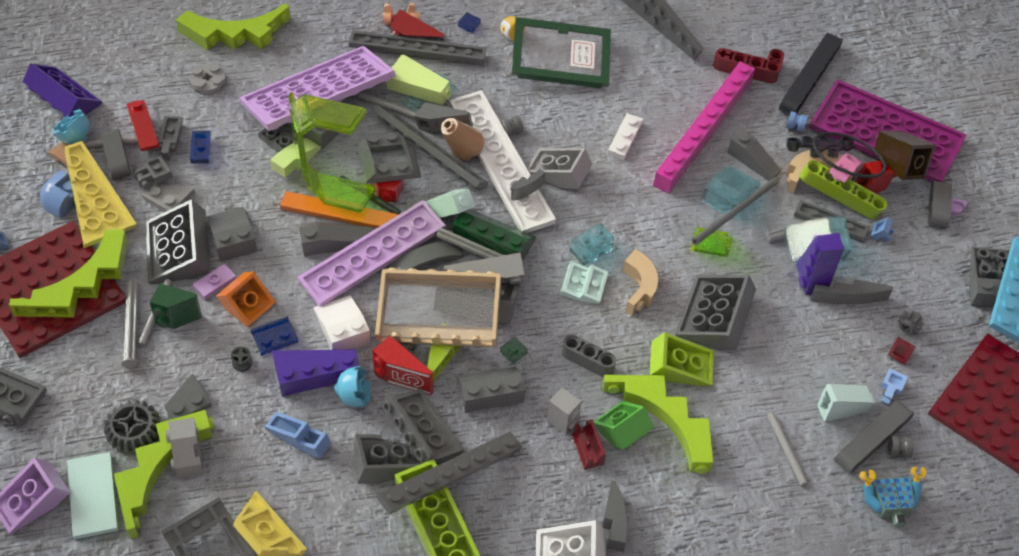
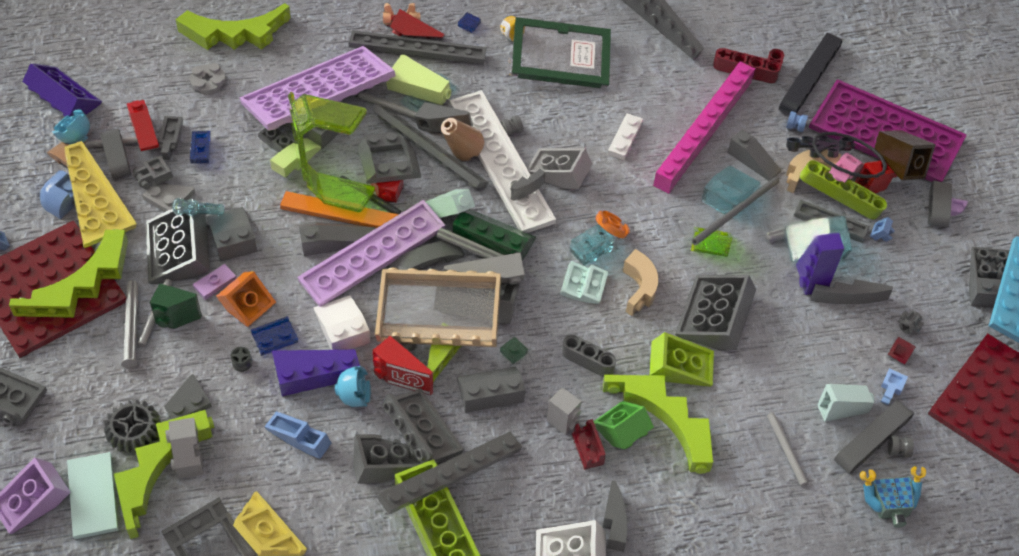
none -> clear light blue pin [172,198,225,216]
none -> orange tile [595,210,630,239]

